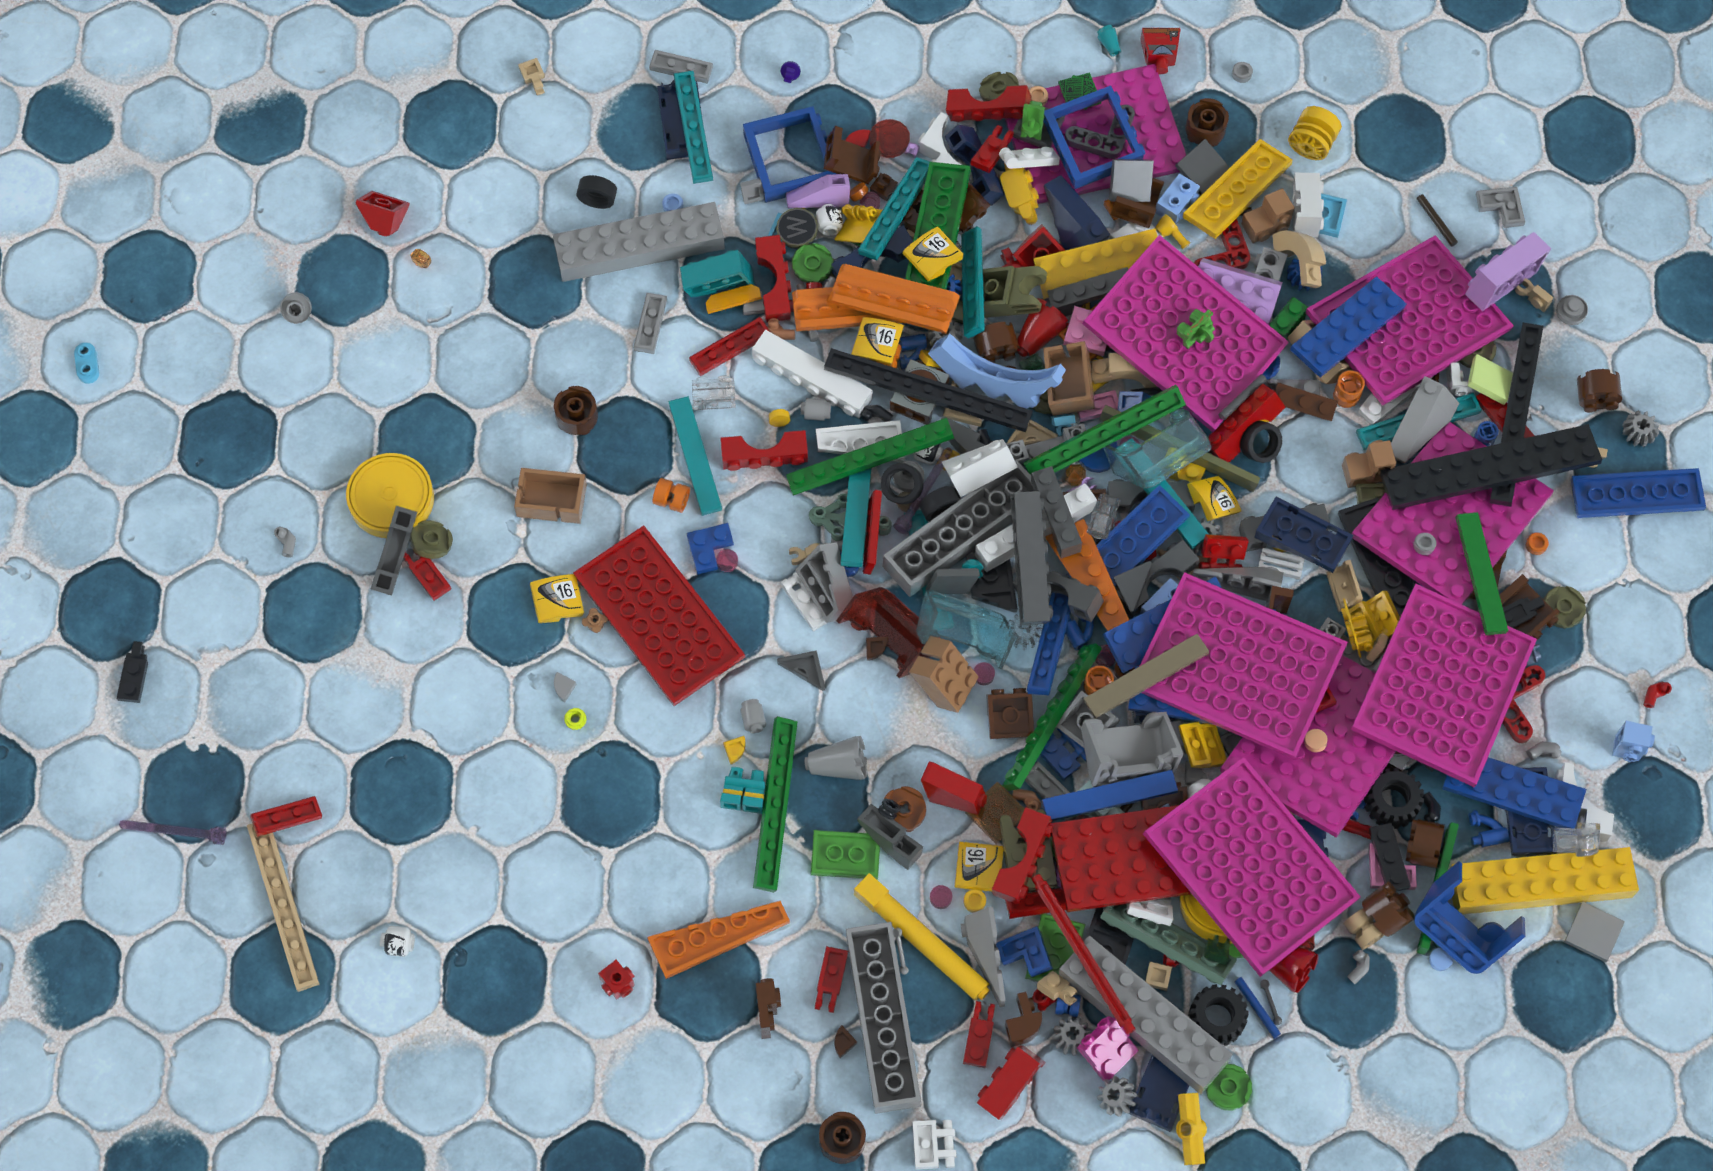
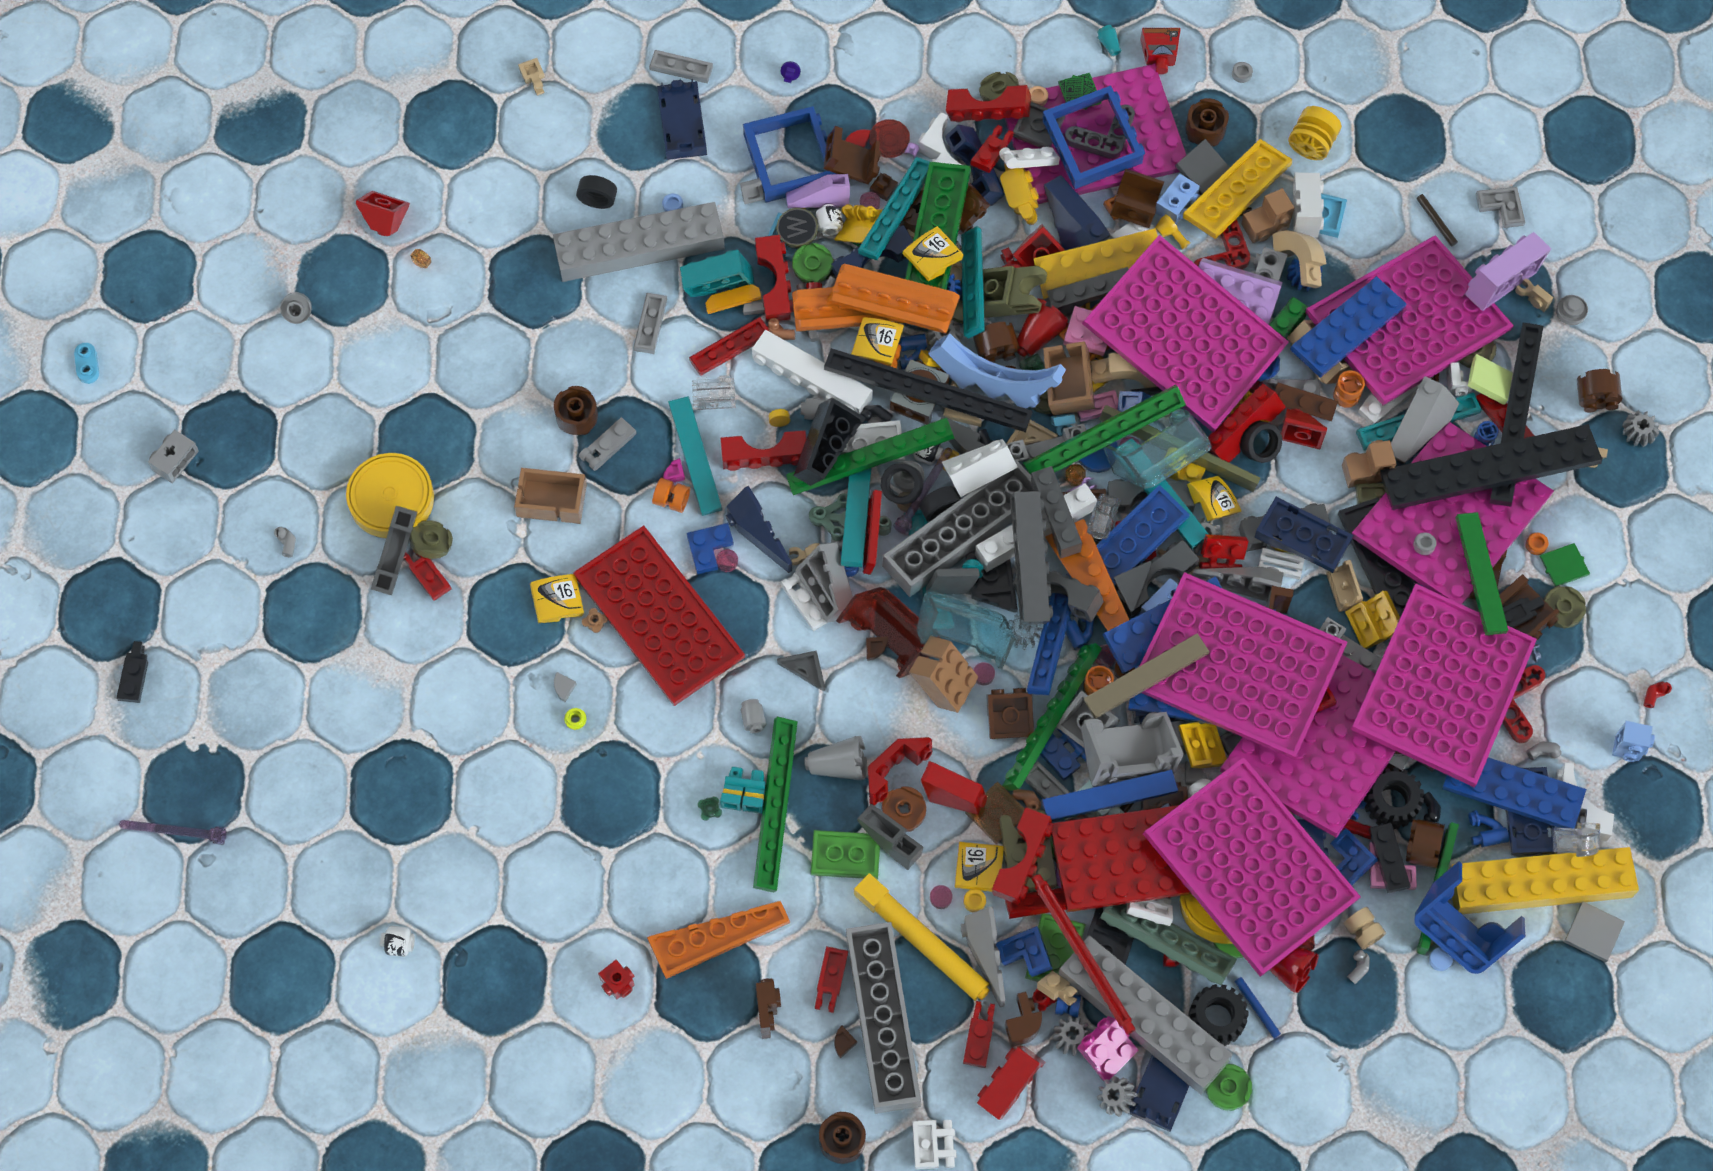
tan plate [247,823,320,992] -> none
red tile [250,796,322,837] -> none
teal tile [673,70,713,184] -> none
yellow tile [723,736,746,765] -> none
orange tile [850,182,869,201] -> none
black bush [878,798,901,820] -> none
light grey hinge [893,928,909,975] -> none
bright green hips [1021,101,1045,140] -> none
tile [1109,159,1154,202] -> none
tan plate [1145,962,1172,991] -> none
yellow piece [1176,1093,1207,1165] -> none
bright green hips [1177,309,1215,349] -> none
clear green tile [1204,935,1230,965] -> none
dark grey bar [1218,374,1267,420] -> none
dark grey hinge [1260,980,1282,1025] -> none
light nougat tile [1304,729,1328,752] -> none
yellow hinge [1341,598,1374,658] -> none
reddish brown brick [1362,882,1415,937] -> none
tan tile [1366,633,1389,663] -> none
blue plate [1570,468,1706,518] -> none
none -> light grey brick [148,429,199,483]
none -> light grey plate [579,417,637,471]
none -> dark pink tile [663,458,685,483]
none -> clear green plate [698,796,722,821]
none -> dark blue wedge [725,485,792,573]
none -> black wedge [793,397,866,486]
none -> red slope [868,737,933,806]
none -> red slope [1281,408,1327,450]
none -> blue plate [1330,828,1378,886]
none -> green piece [1540,543,1590,587]

